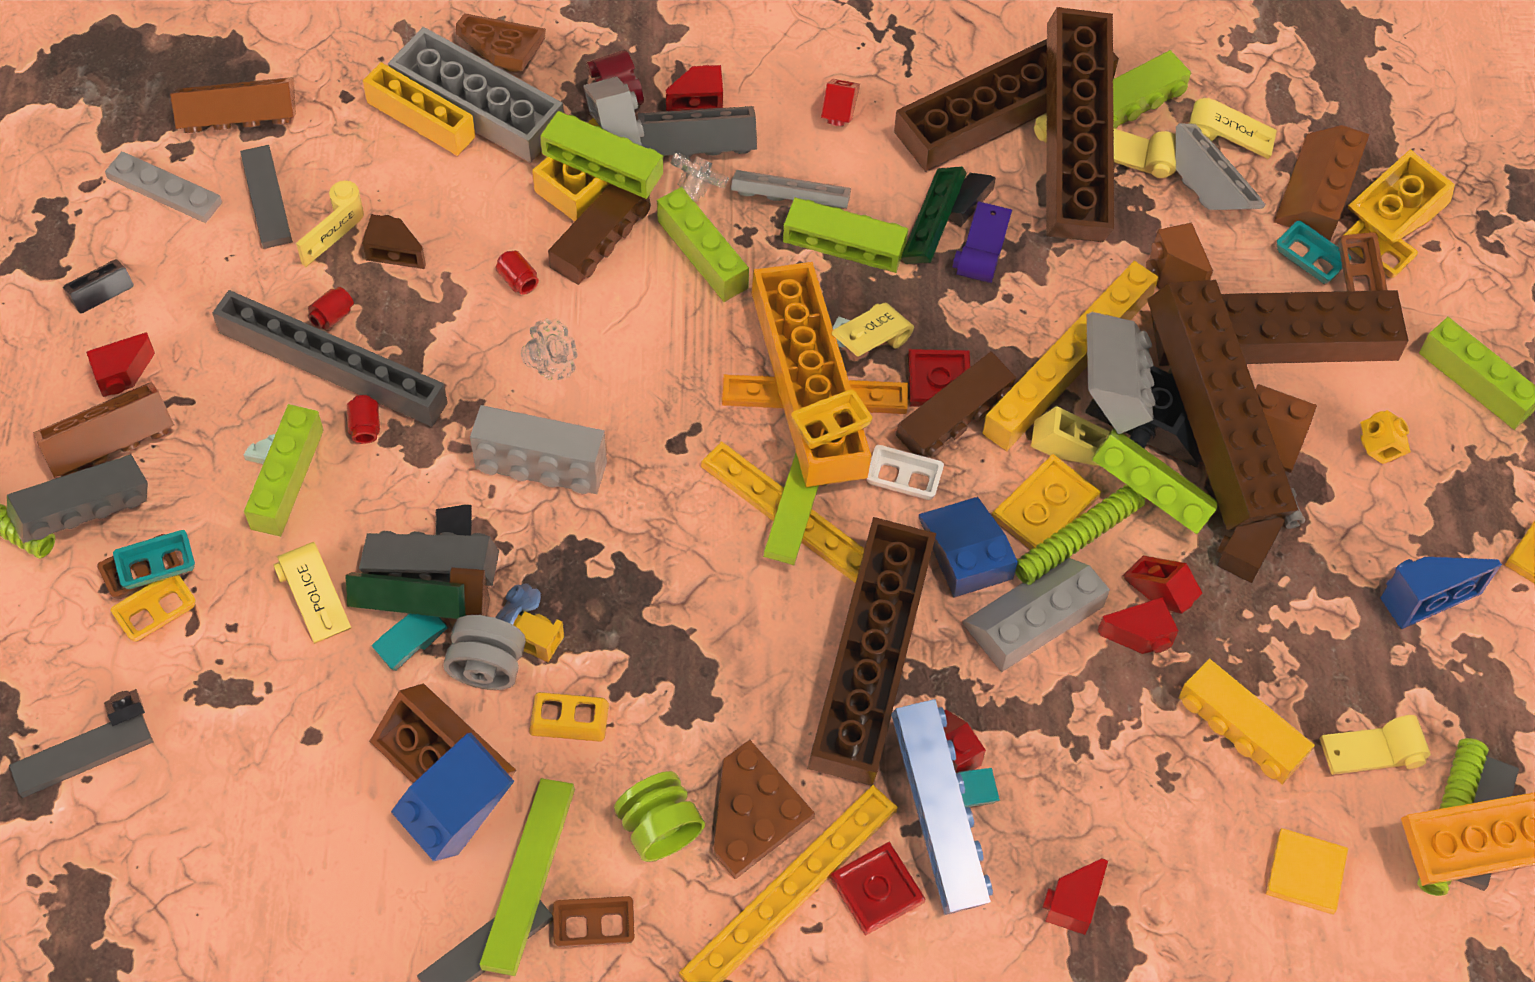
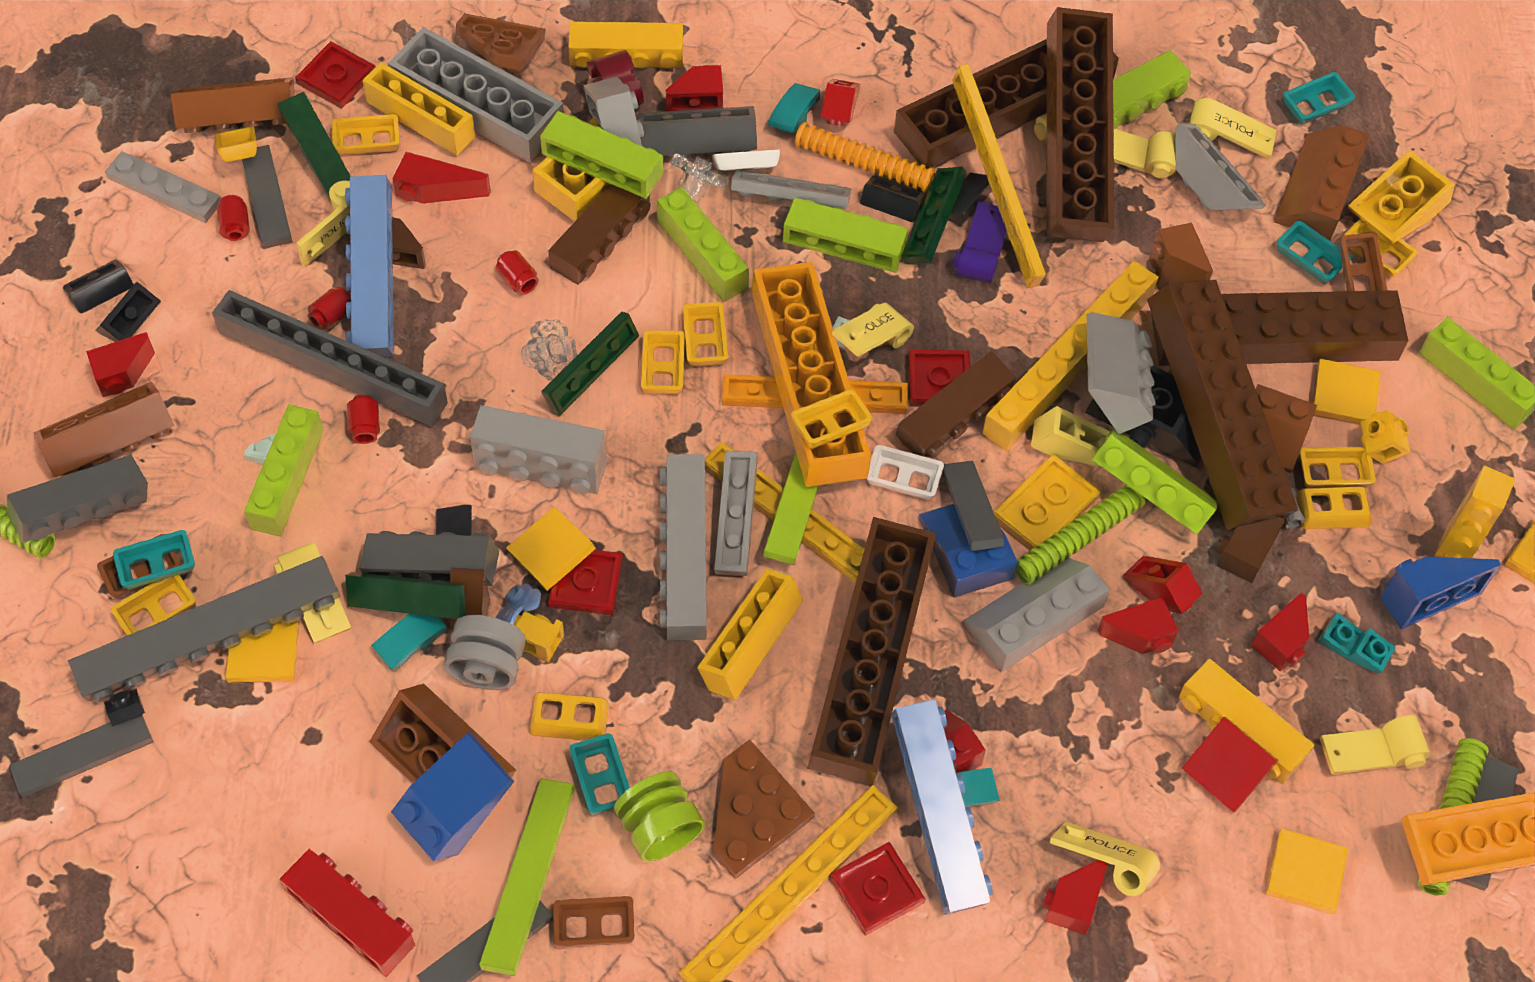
none -> dark grey brick [68,556,341,703]
none -> black slope [95,282,161,342]
none -> yellow piece [215,127,257,162]
none -> red brick [217,195,250,241]
none -> yellow tile [226,620,300,683]
none -> dark green tile [277,92,351,205]
none -> red brick [279,848,416,977]
none -> red tile [295,41,376,109]
none -> yellow piece [332,114,399,155]
none -> medium blue brick [345,175,394,358]
none -> red slope [392,152,491,204]
none -> yellow tile [506,506,596,591]
none -> dark green tile [541,311,640,416]
none -> red tile [548,550,623,615]
none -> yellow brick [568,22,683,69]
none -> teal piece [569,733,630,815]
none -> yellow piece [641,330,685,394]
none -> light grey brick [660,454,707,641]
none -> yellow piece [683,302,729,367]
none -> yellow brick [697,568,803,701]
none -> white piece [712,150,780,172]
none -> light grey plate [714,451,758,576]
none -> teal slope [768,83,821,133]
none -> light orange piece [795,122,935,193]
none -> black slope [860,175,927,222]
none -> dark grey tile [942,460,1004,551]
none -> yellow tile [952,63,1046,288]
none -> light yellow door [1050,821,1160,896]
none -> red tile [1181,716,1279,813]
none -> red slope [1251,592,1309,672]
none -> teal piece [1283,72,1355,124]
none -> yellow piece [1295,487,1372,530]
none -> yellow piece [1300,447,1376,488]
none -> yellow tile [1313,359,1381,425]
none -> teal slope [1317,613,1396,673]
none -> yellow brick [1434,465,1516,558]

